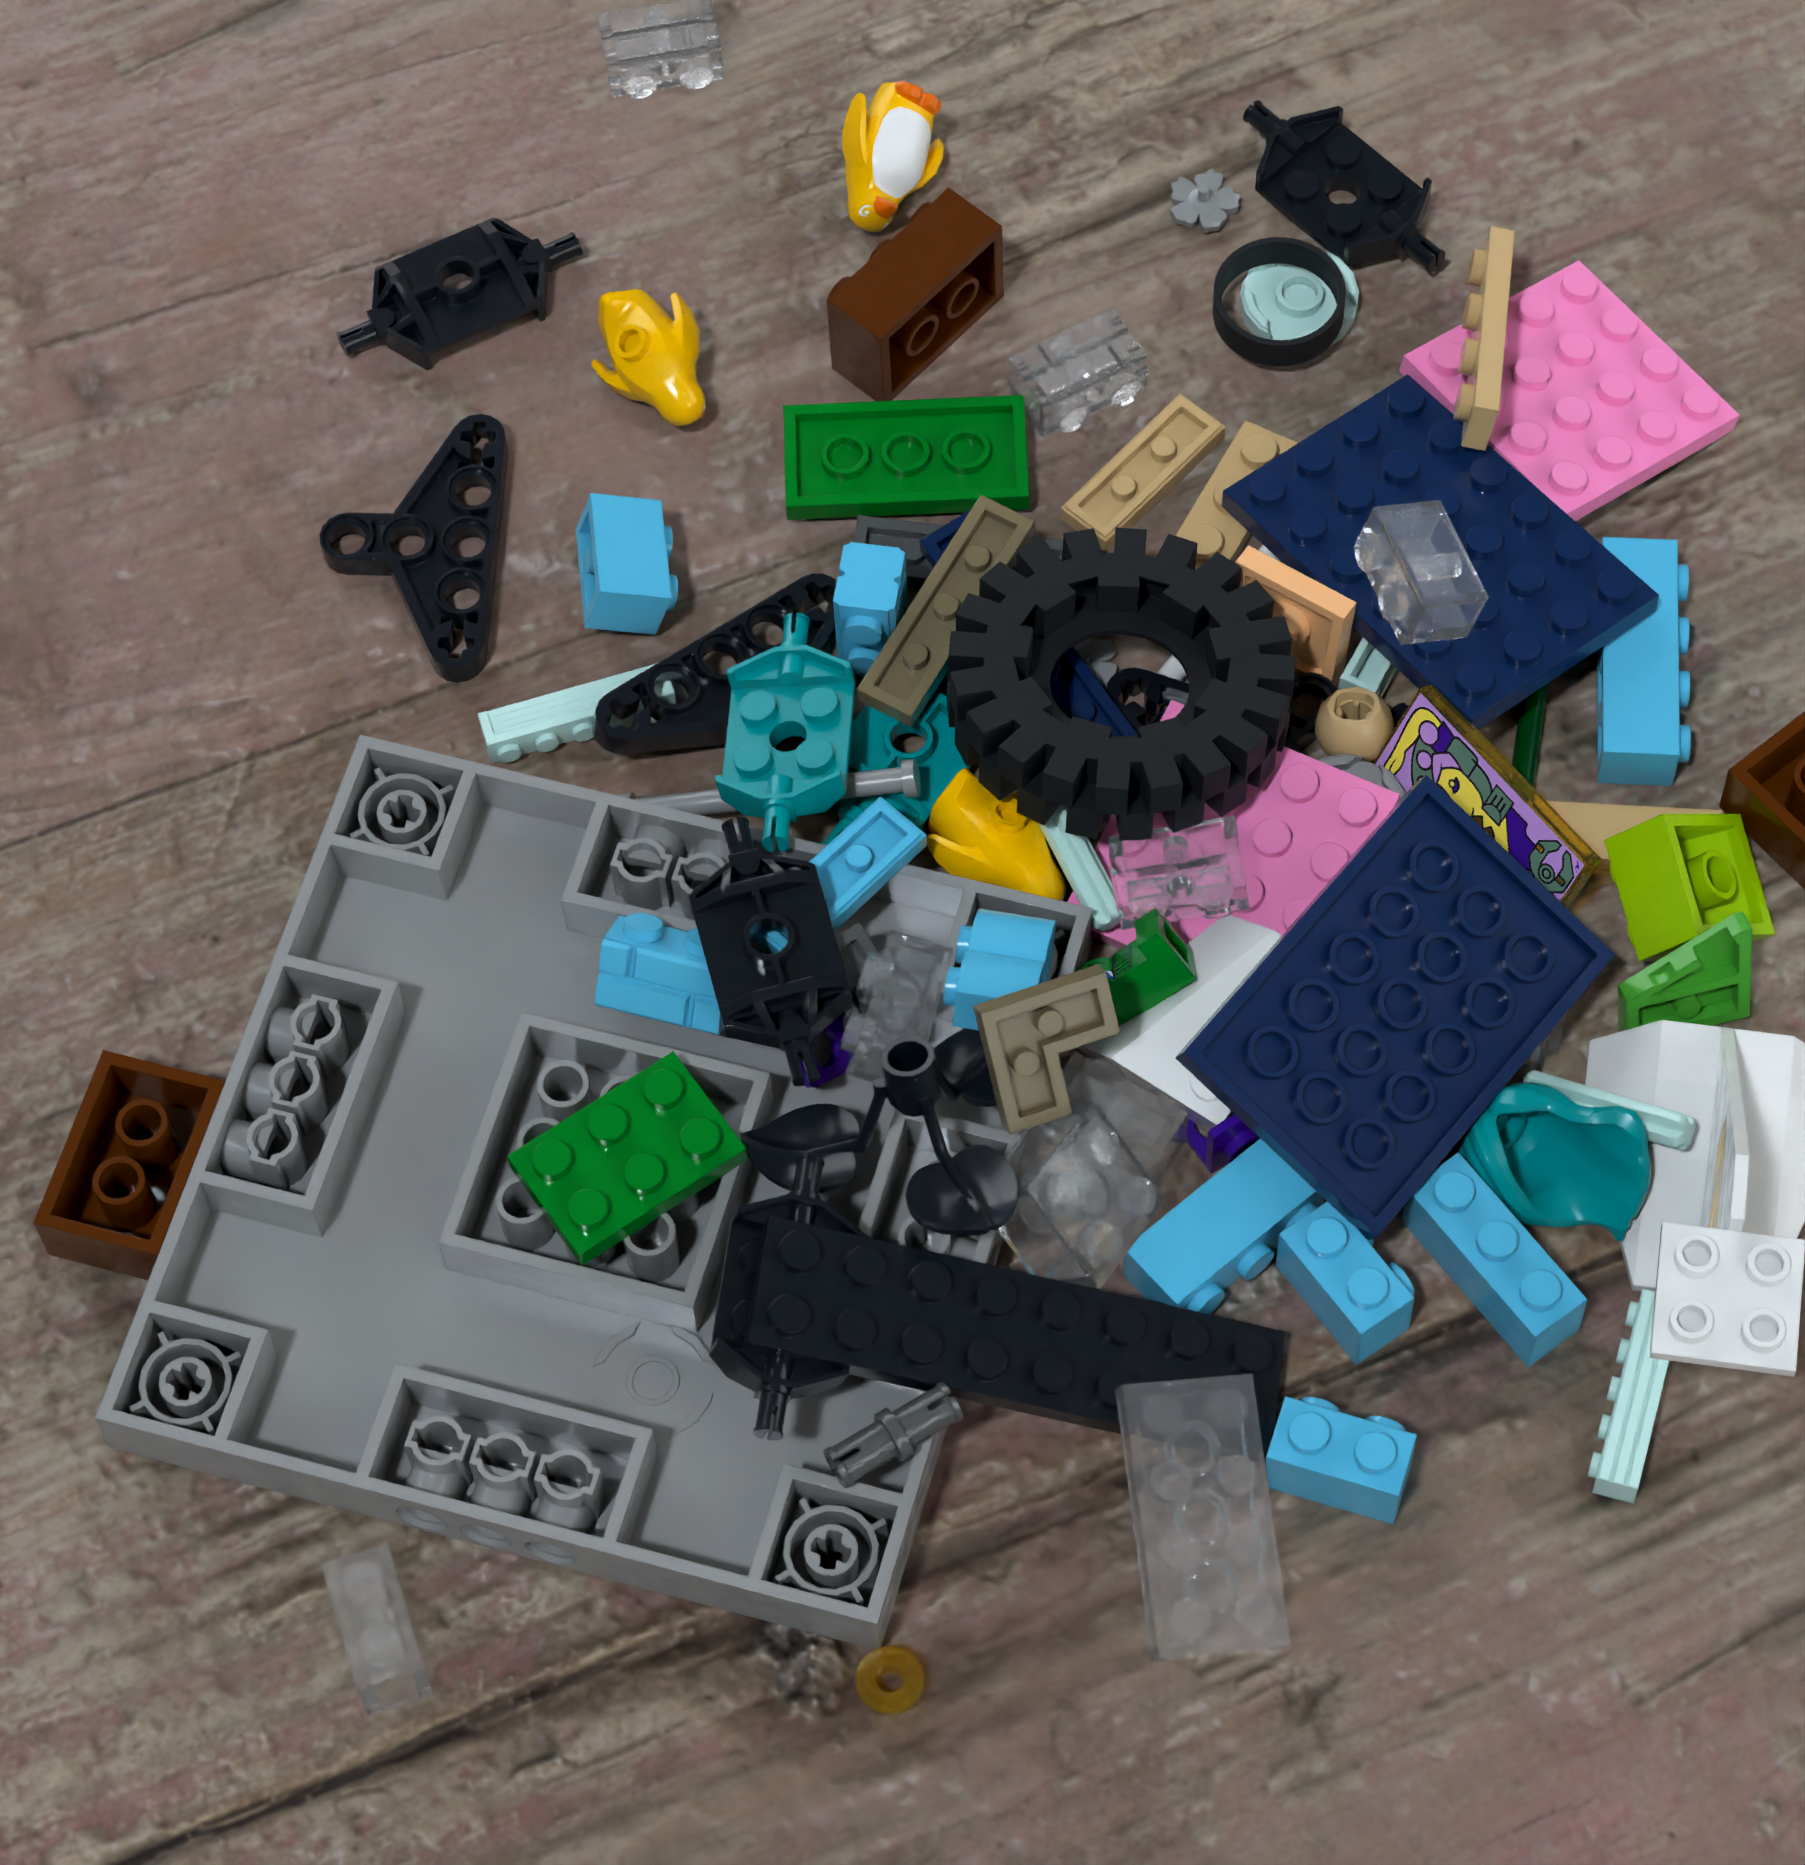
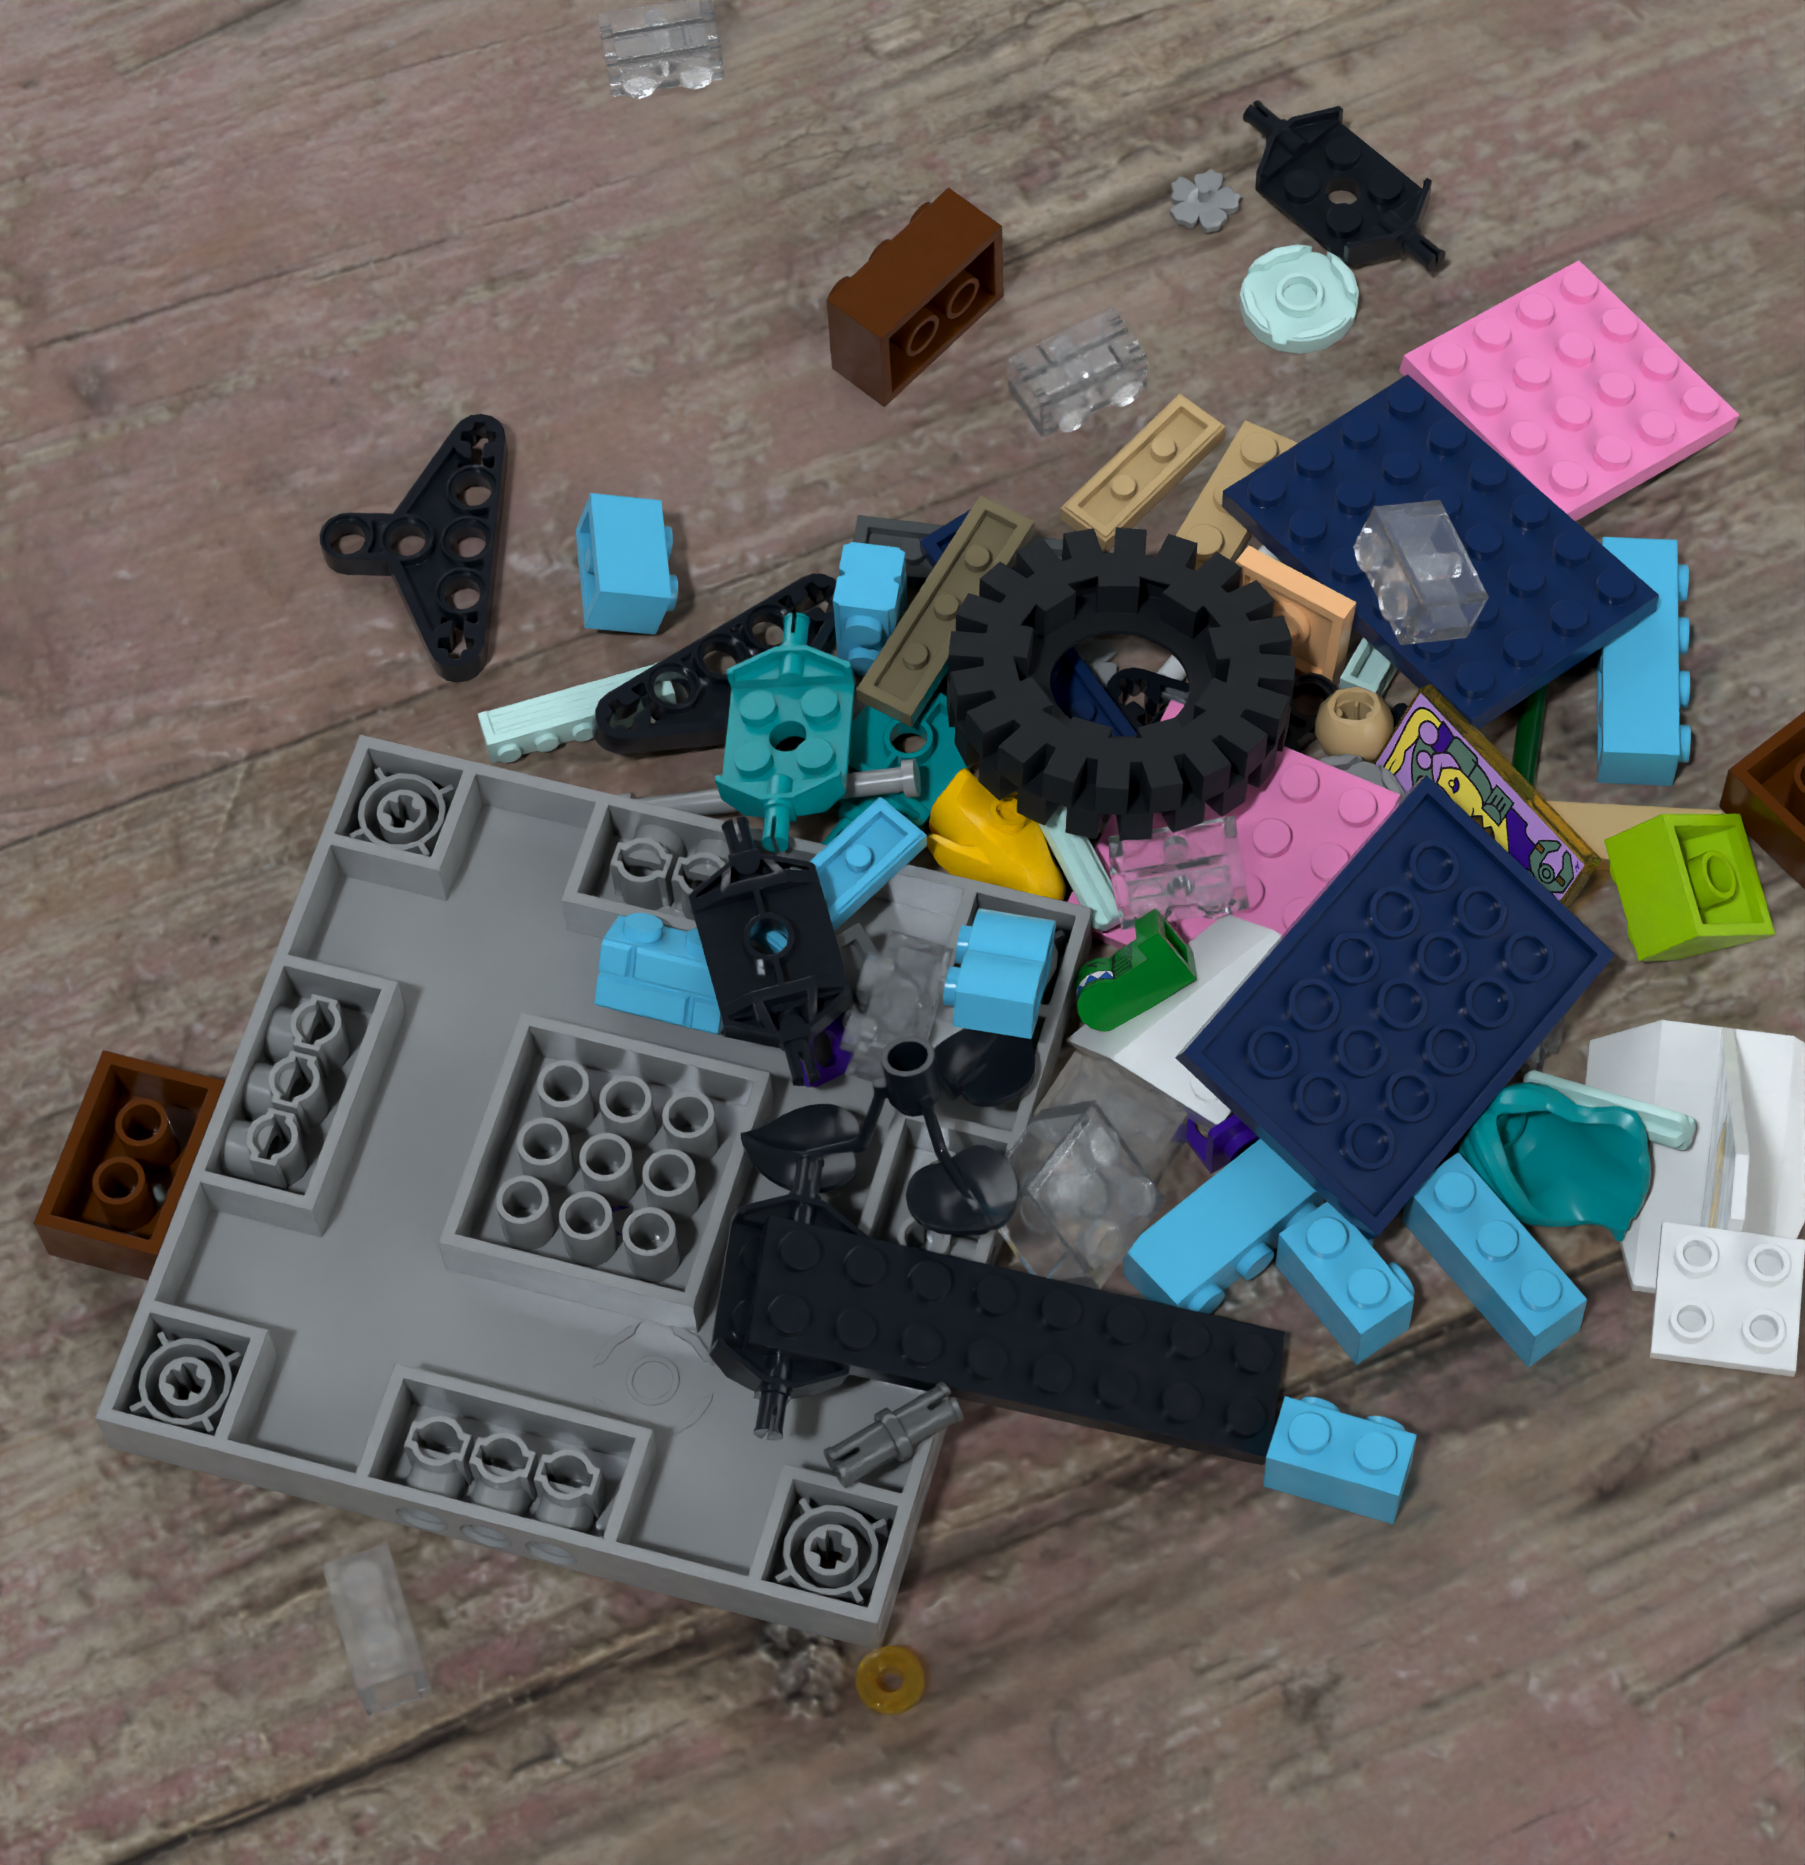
black plate [337,218,583,371] -> none
green plate [507,1051,748,1266] -> none
yellow animal [591,289,706,426] -> none
green plate [783,395,1029,520] -> none
animal [842,81,944,232] -> none
dark tan plate [973,964,1120,1135] -> none
clear plate [1115,1374,1291,1662] -> none
black tyre [1213,237,1346,366] -> none
tan plate [1454,226,1515,451] -> none
light aqua piece [1588,1289,1669,1504] -> none
bright green wing [1618,911,1752,1032] -> none

